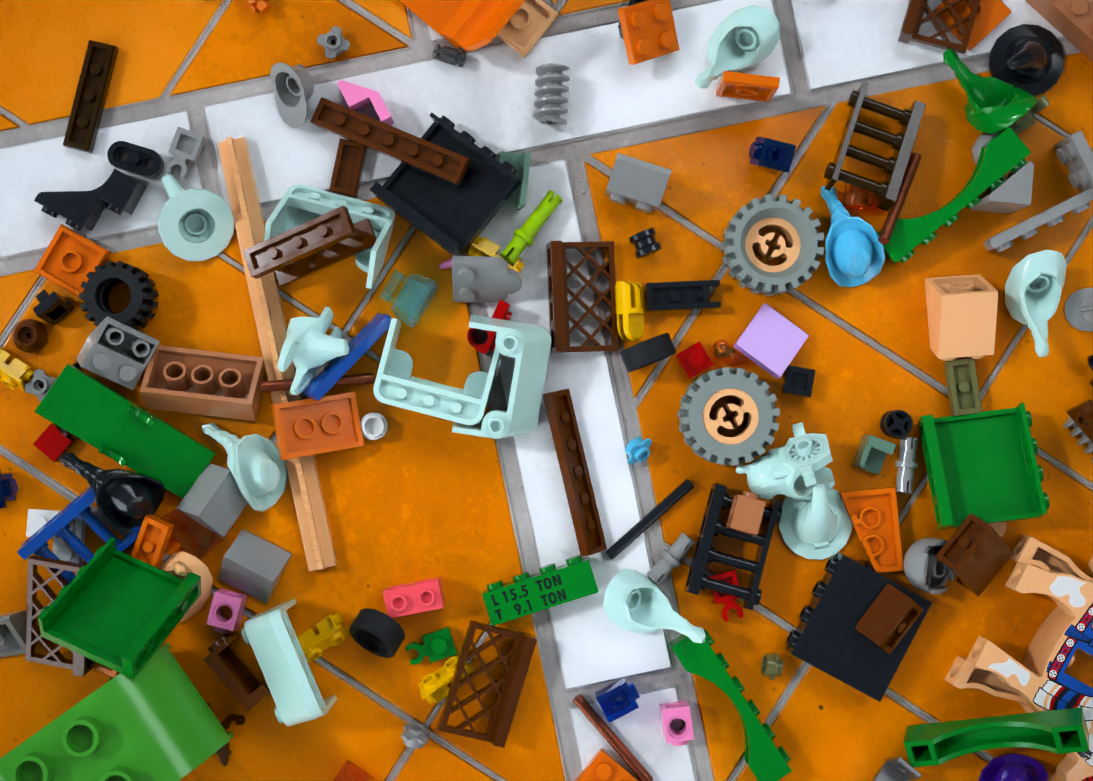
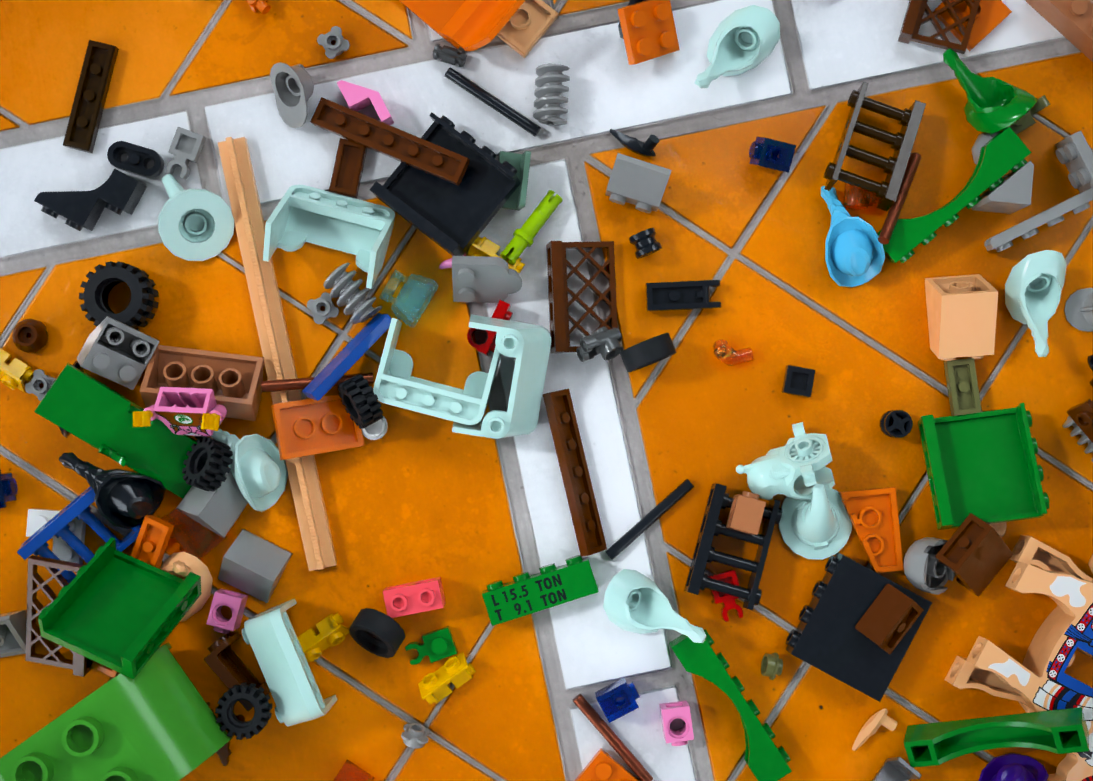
orange plate [33,224,112,297] -> none
black tile [33,289,75,326] -> none
red tile [33,423,75,462] -> none
reddish brown fence [243,206,377,287] -> none
light aqua piece [277,307,349,395] -> none
reddish brown fence [438,620,537,748] -> none
yellow arm [615,281,644,342] -> none
medium azure plate [625,437,652,465] -> none
light grey pin [647,532,696,585] -> none
red plate [675,341,713,379] -> none
light grey wheel [677,367,780,466] -> none
orange plate [716,71,780,102] -> none
light grey wheel [721,194,825,296] -> none
lavender tile [733,303,809,379] -> none
sand green panel [852,435,896,474] -> none
light grey pin [895,437,918,494] -> none
black piece [988,24,1065,96] -> none
none -> bright pink torso [133,387,227,439]
none -> black tyre [182,437,233,492]
none -> black tyre [215,682,272,740]
none -> light grey plate [307,292,339,324]
none -> light grey piece [323,262,382,324]
none -> black tyre [337,374,383,429]
none -> black bar [445,67,541,136]
none -> dark grey plate [576,326,623,362]
none -> black bar [609,129,659,157]
none -> light nougat bar [852,708,898,751]

